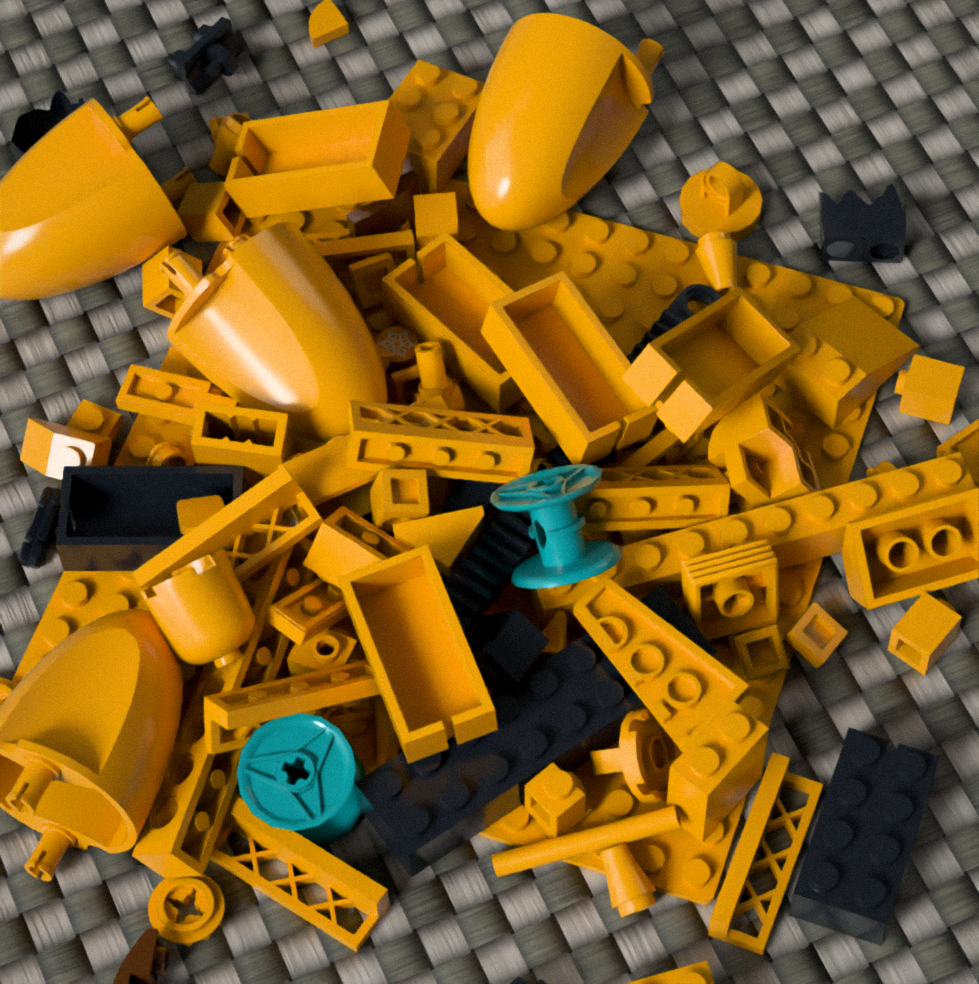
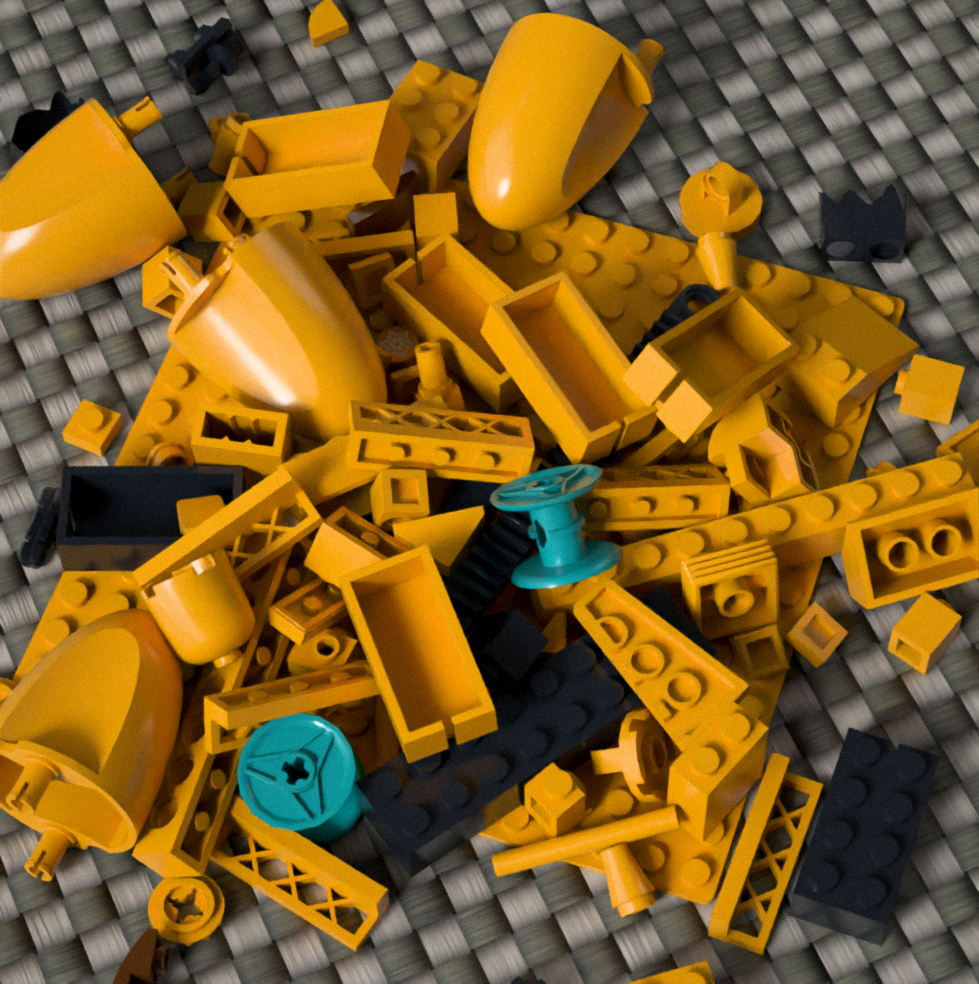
light orange slope [20,417,113,480] -> none
light orange hinge [116,364,240,426] -> none

